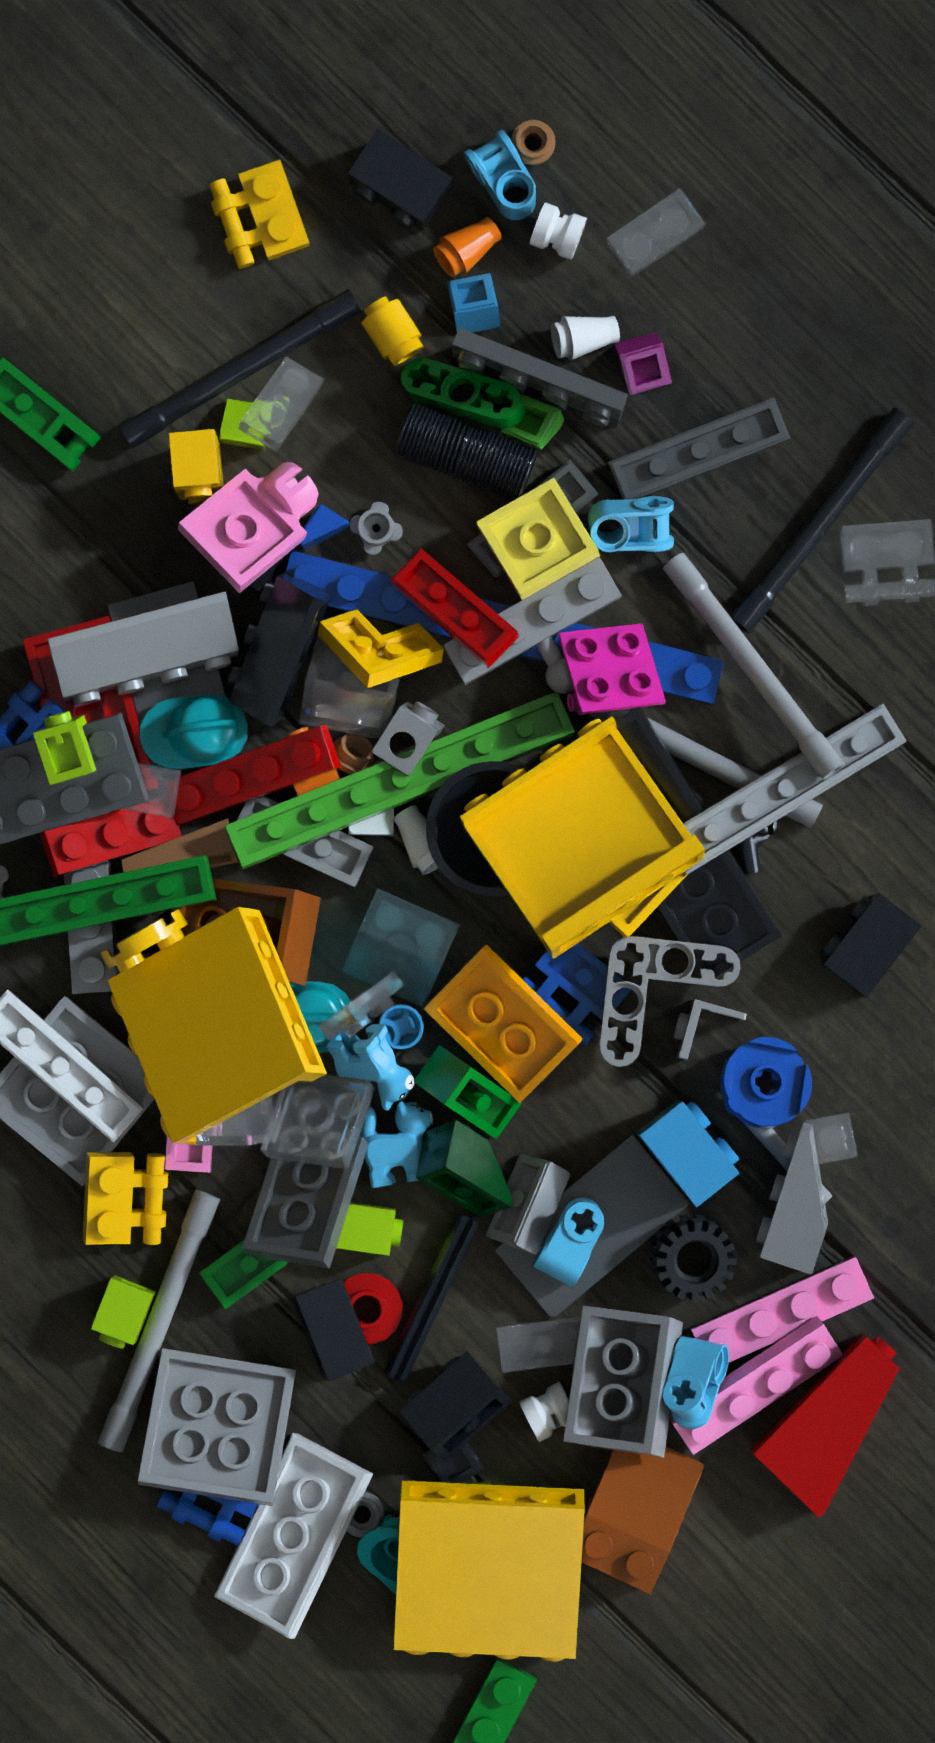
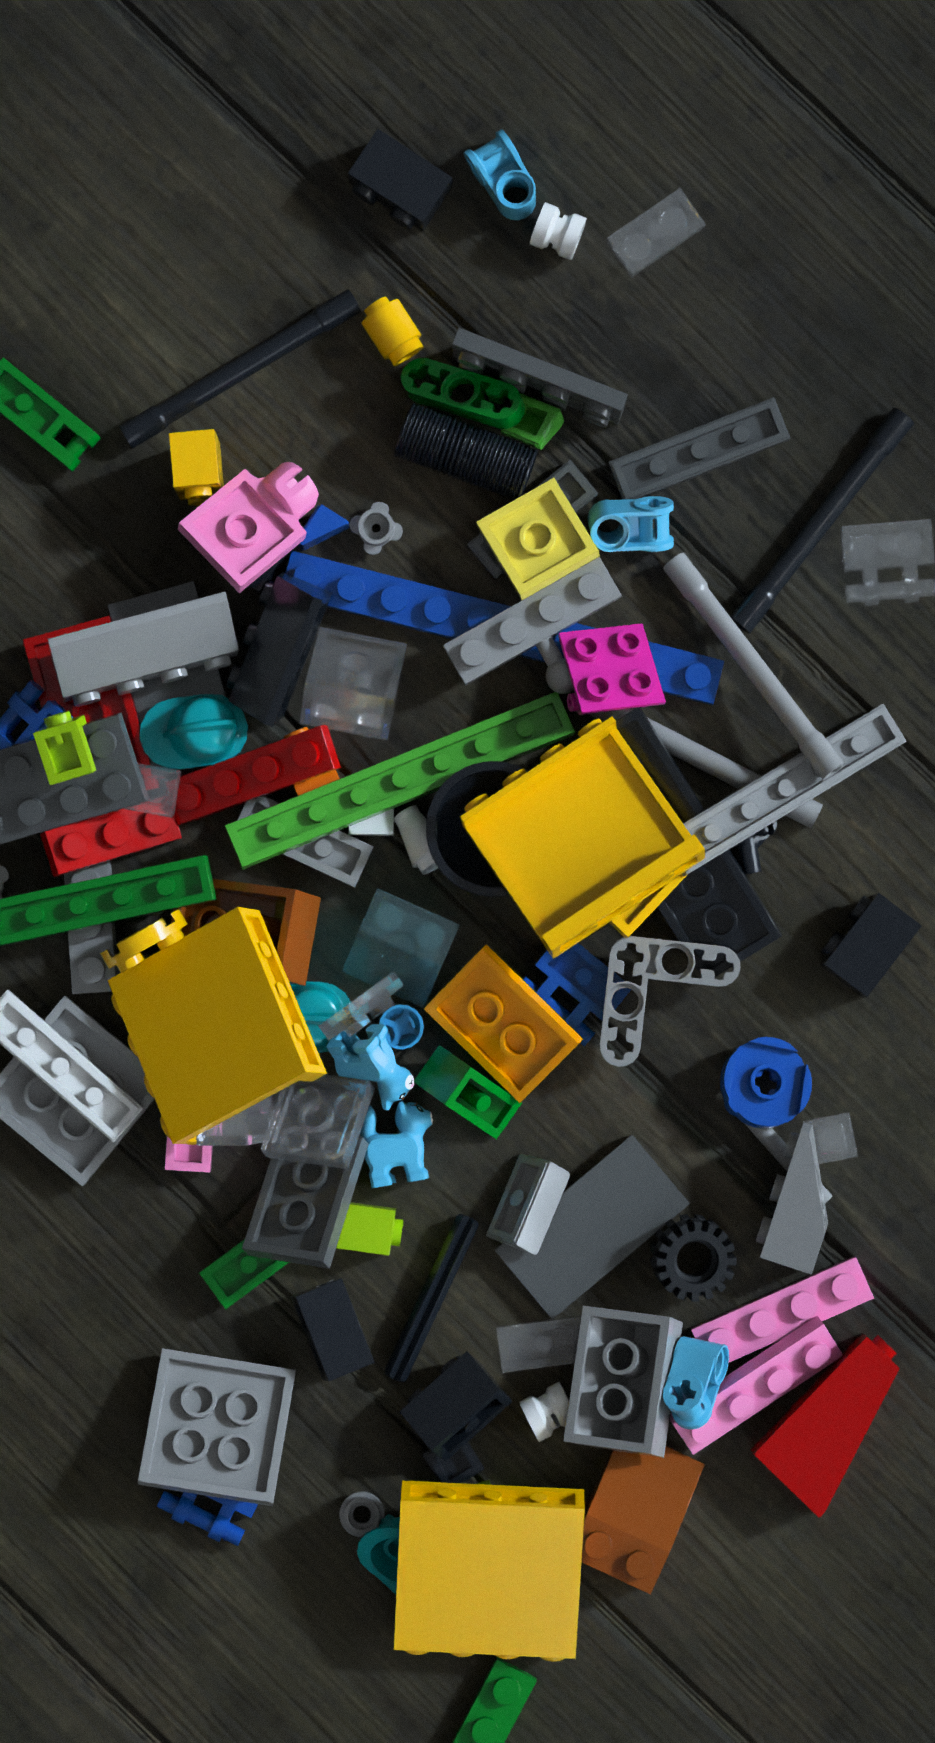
yellow plate [83,1152,168,1245] -> none
lime brick [91,1275,157,1349] -> none
light grey piece [97,1189,220,1452] -> none
medium nougat piece [121,818,239,872] -> none
yellow plate [209,160,310,269] -> none
white tile [214,1433,373,1639] -> none
lime slope [219,399,272,450] -> none
clear plate [238,356,324,452] -> none
yellow plate [318,609,444,688] -> none
medium nougat plate [333,733,374,775] -> none
red piece [343,1273,403,1344] -> none
light grey bracket [372,701,445,775] -> none
red tile [390,548,519,668] -> none
dark green slope [416,1120,513,1218] -> none
orange cone [433,217,502,277] -> none
dark azure slope [447,273,500,333] -> none
medium nougat plate [511,120,555,165] -> none
medium azure piece [532,1197,604,1288] -> none
white cone [551,316,620,361] -> none
magenta slope [615,333,672,396] -> none
dark azure brick [636,1099,740,1207] -> none
light grey bracket [673,999,747,1060] -> none

